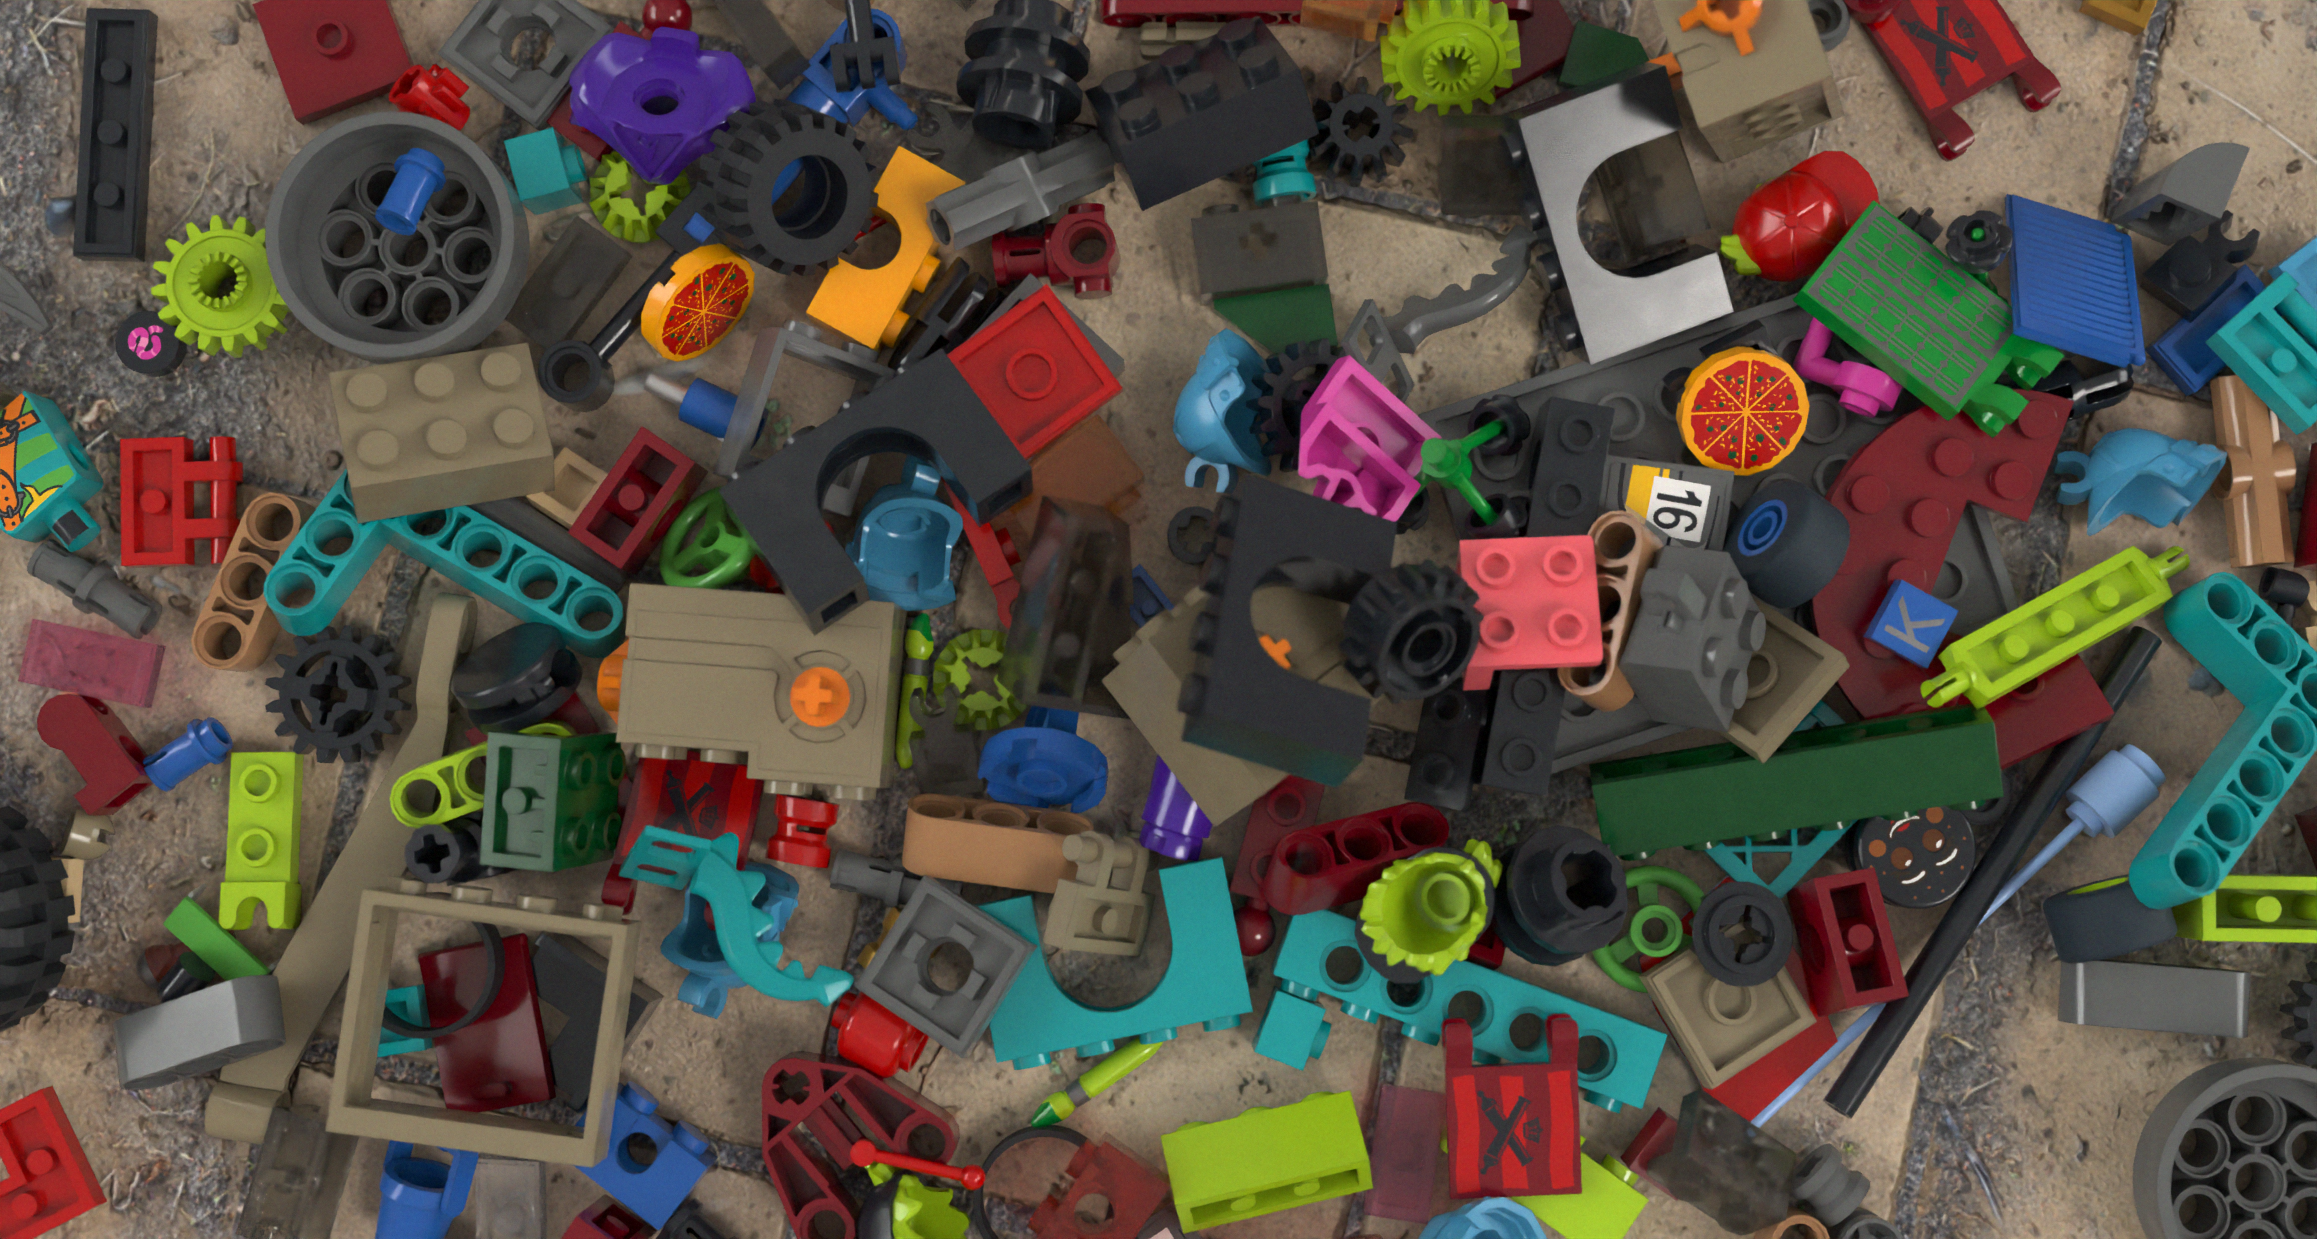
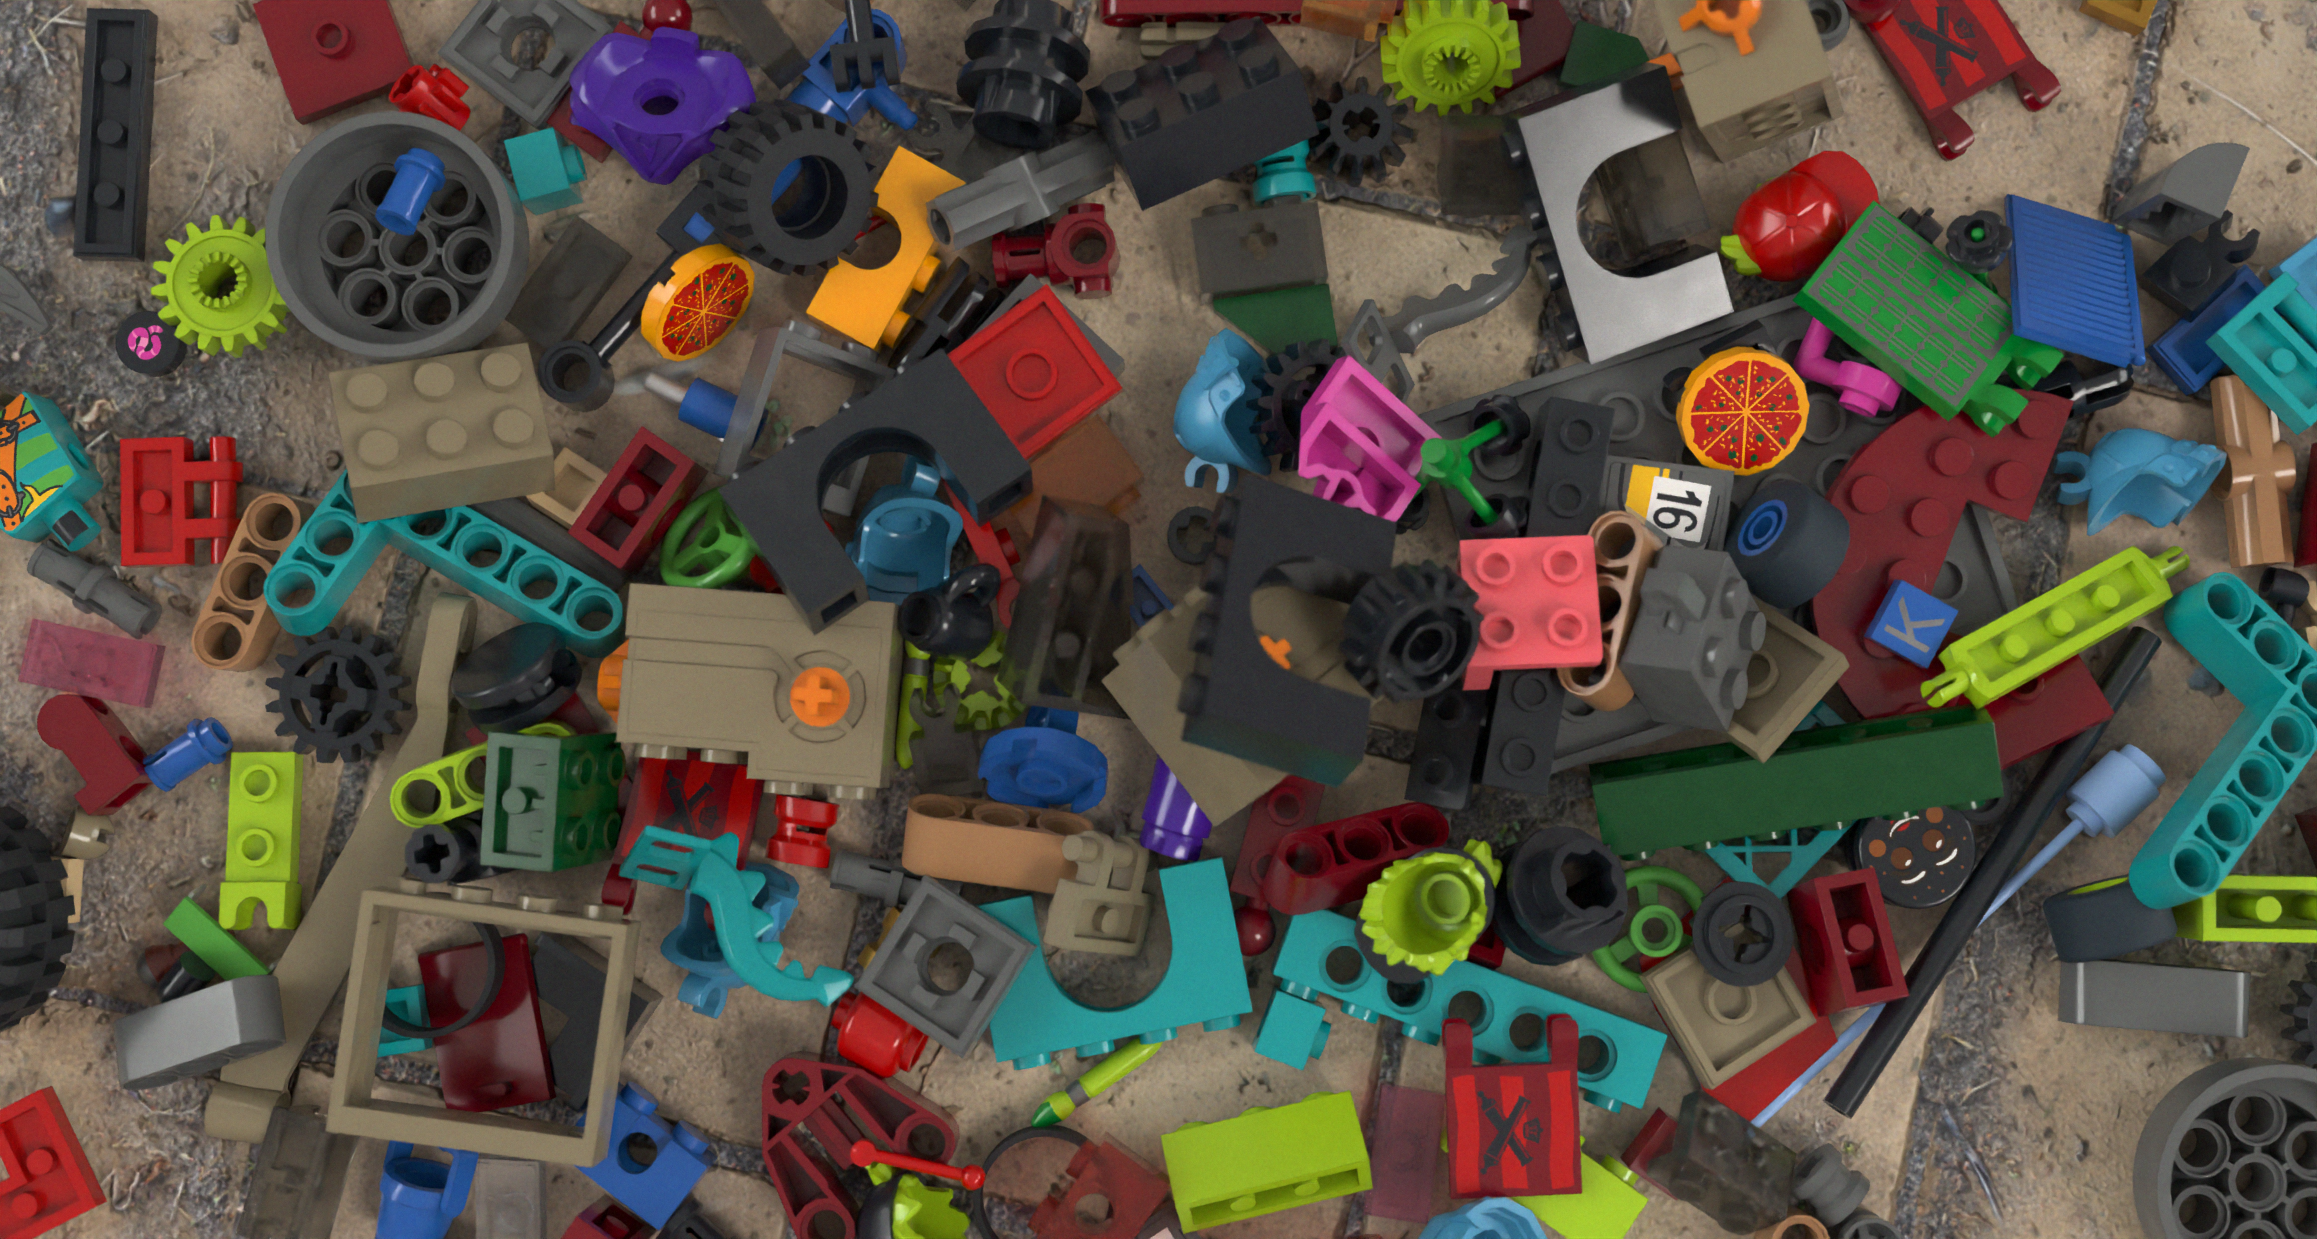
lime gear [589,151,691,243] -> none
none -> black piece [897,563,1002,661]

